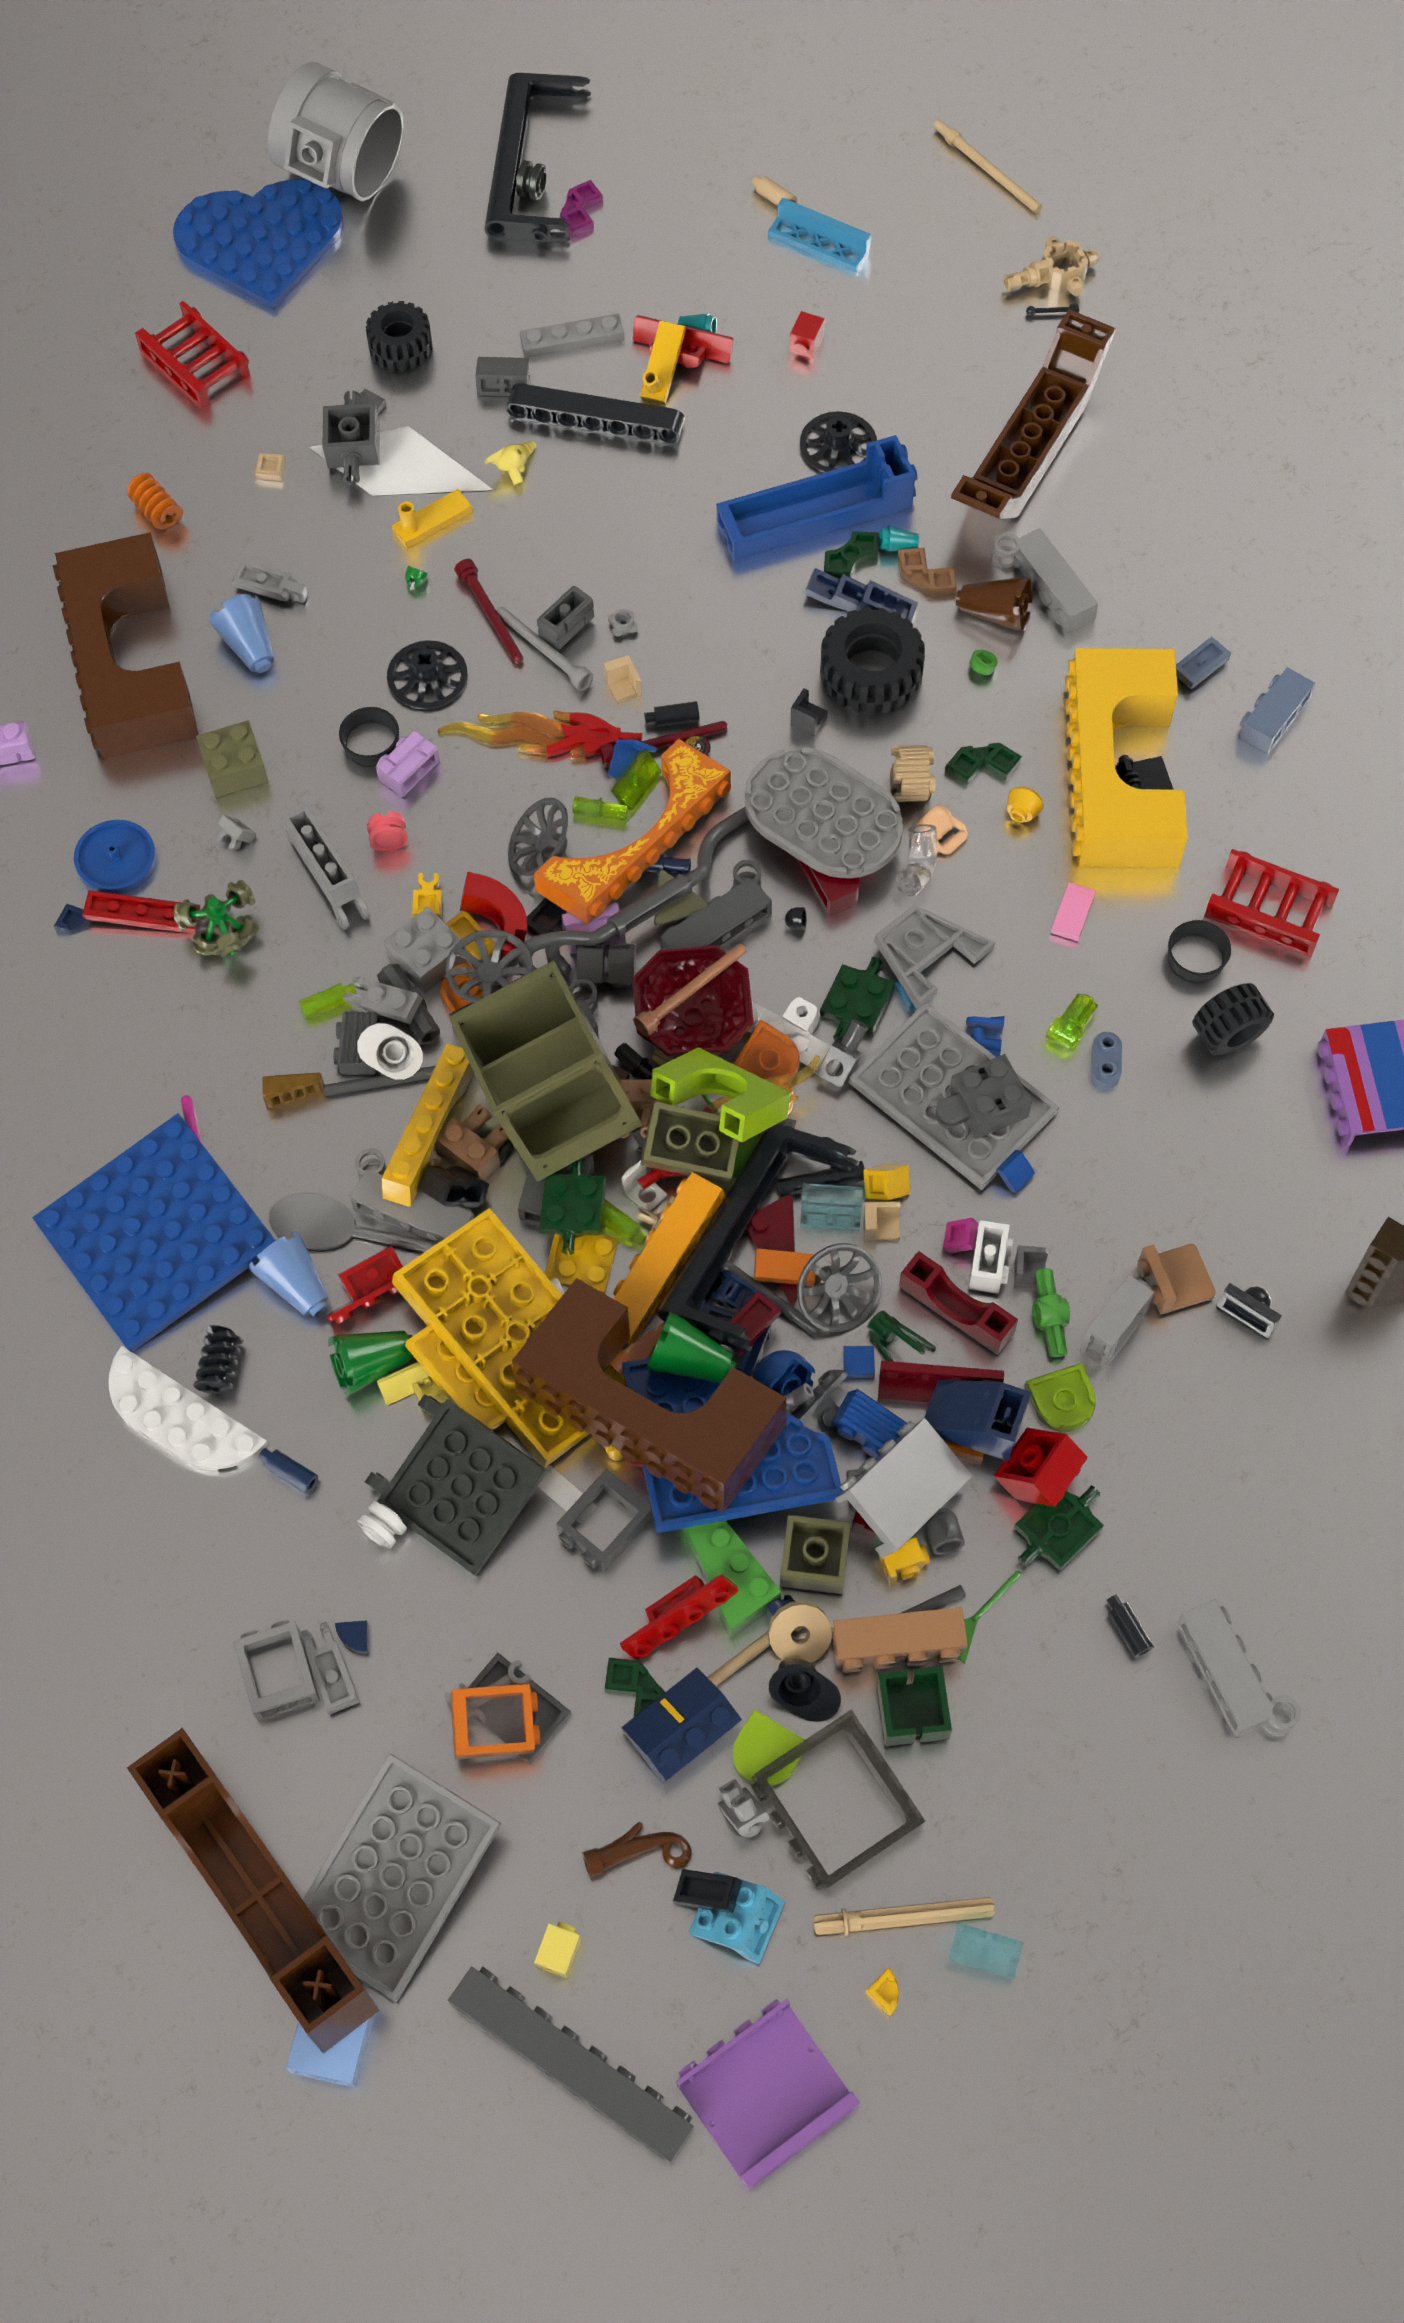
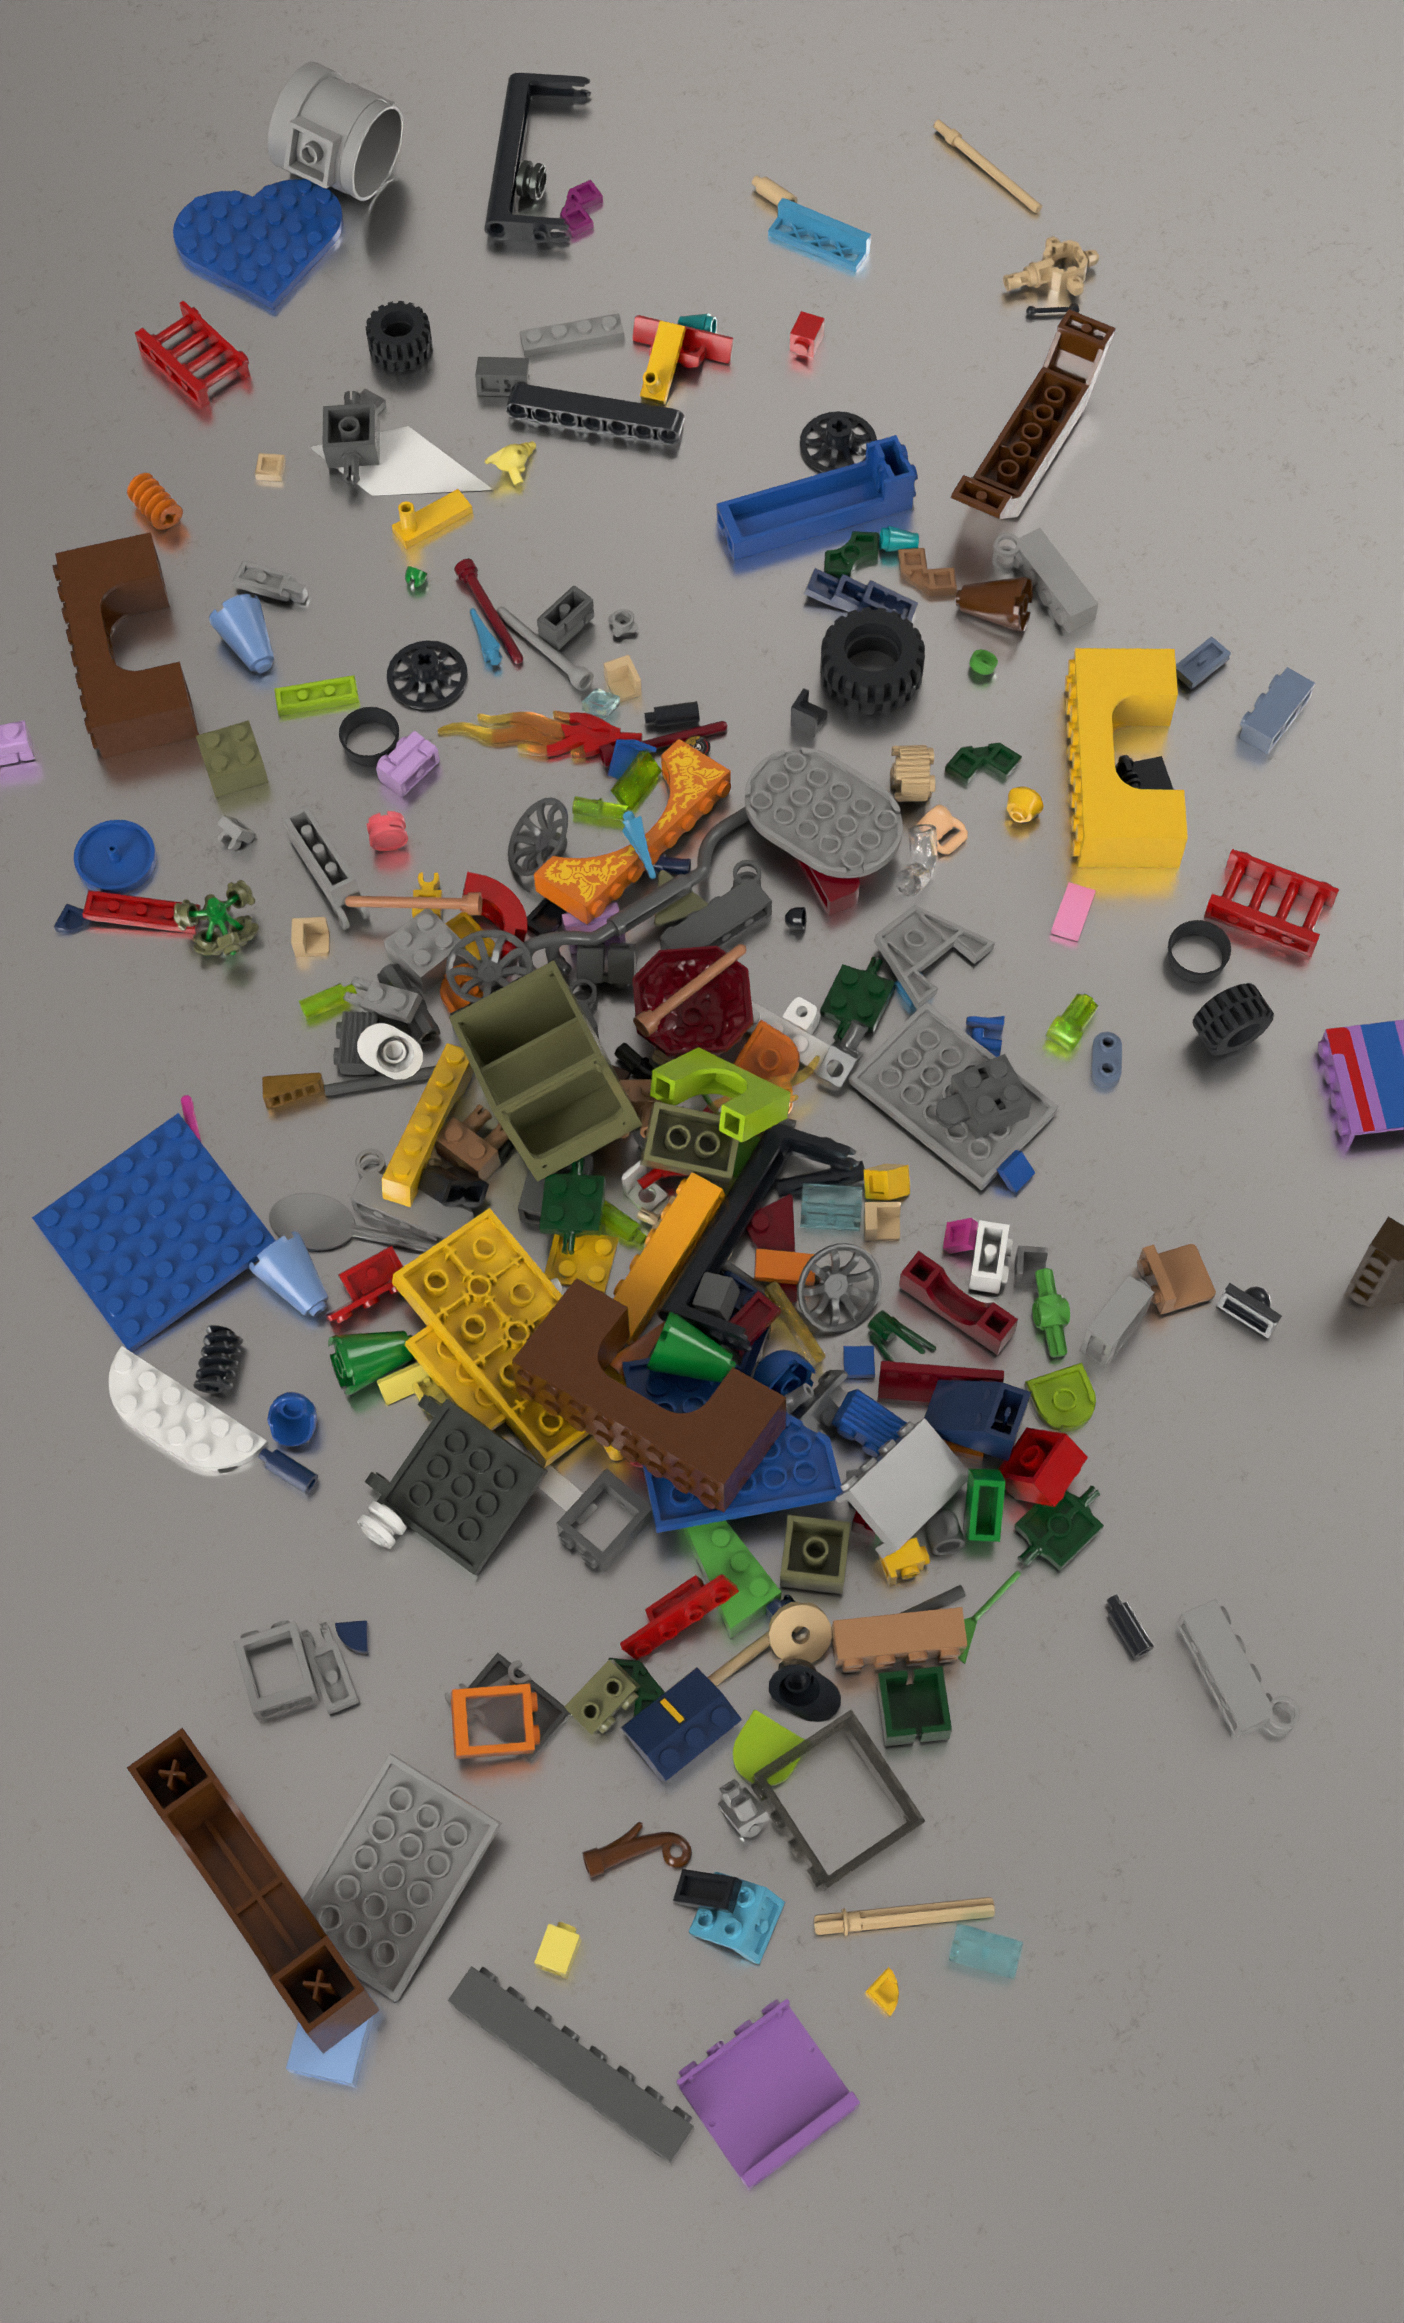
none -> blue hair [267,1392,317,1447]
none -> lime tile [274,675,360,716]
none -> tan panel [291,917,330,957]
none -> nougat piece [345,892,482,915]
none -> dark azure piece [470,608,502,665]
none -> olive brick [564,1660,641,1735]
none -> clear light blue plate [582,688,620,719]
none -> dark azure piece [622,811,656,879]
none -> dark grey panel [692,1272,740,1322]
none -> clear yellow tile [763,1281,826,1367]
none -> green piece [963,1468,1006,1542]

